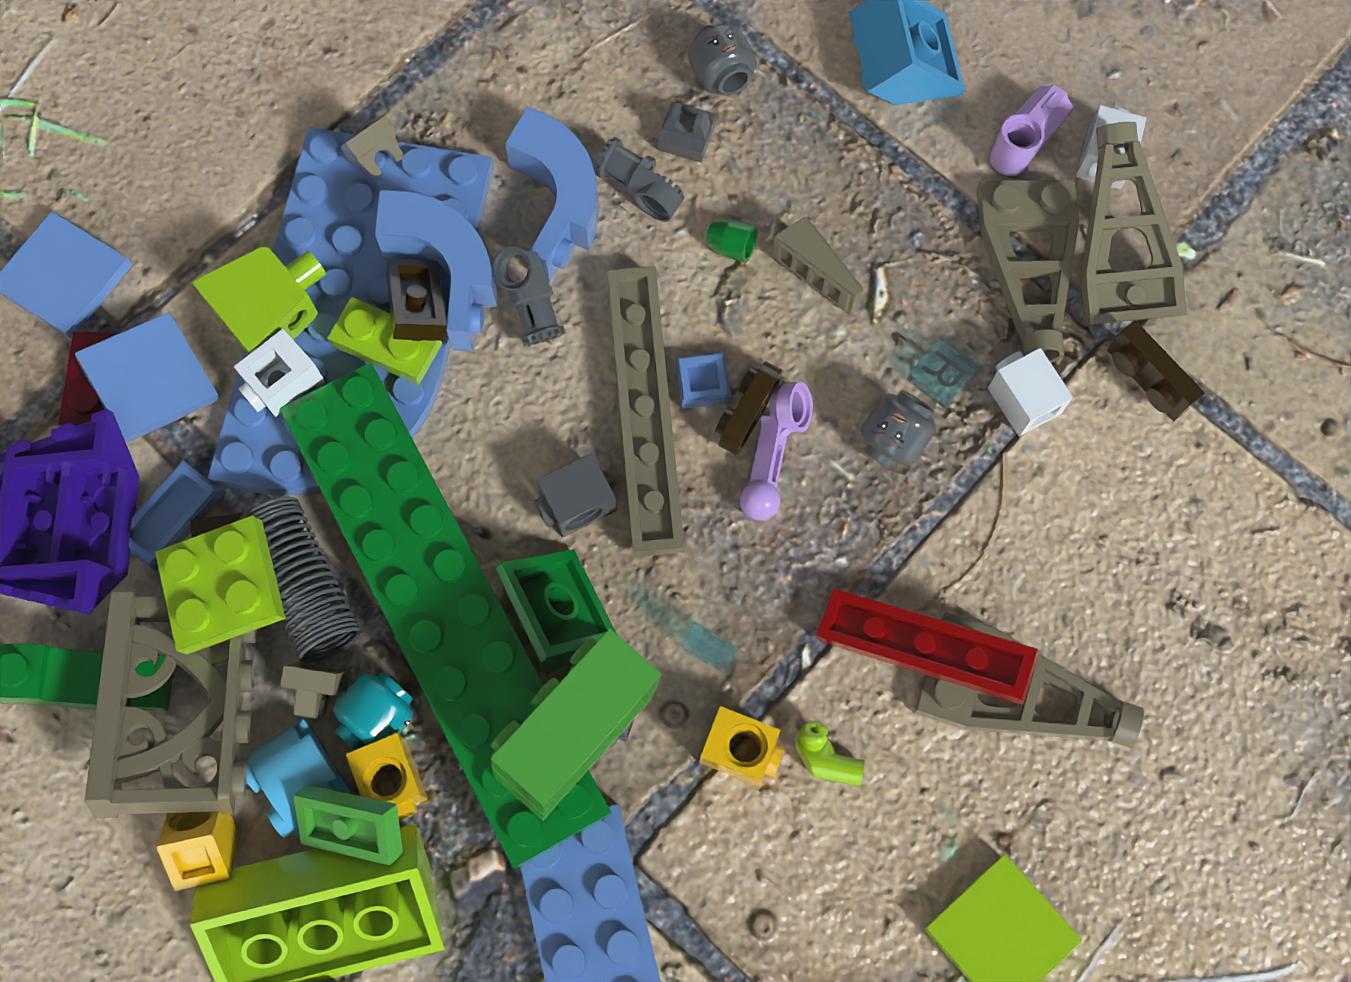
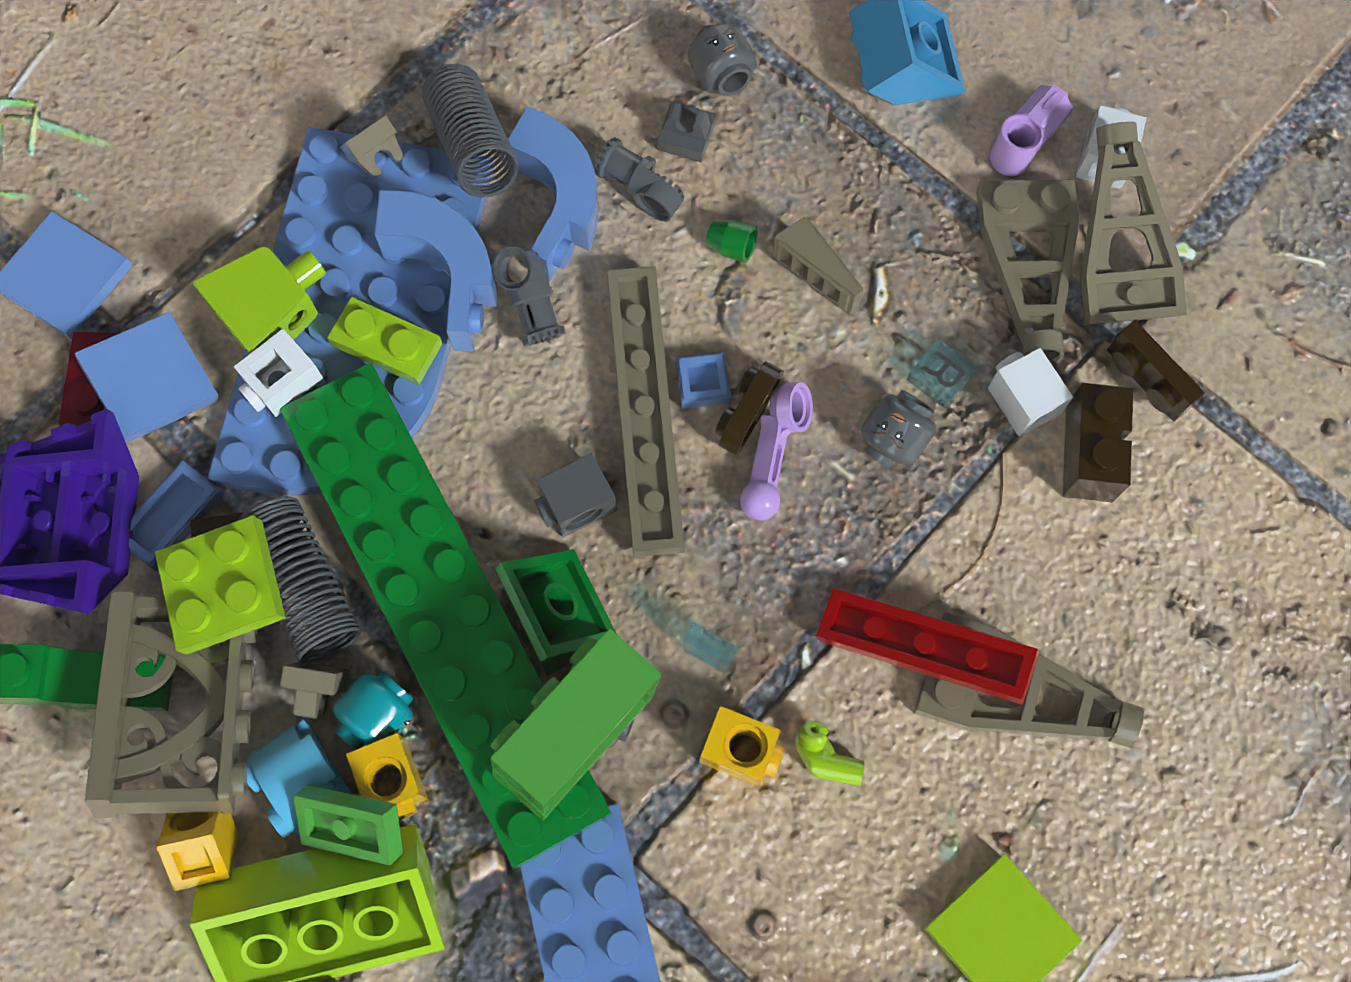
dark brown plate [386,258,447,341] -> none
none -> dark grey piece [422,63,519,198]
none -> dark brown piece [1062,382,1133,503]

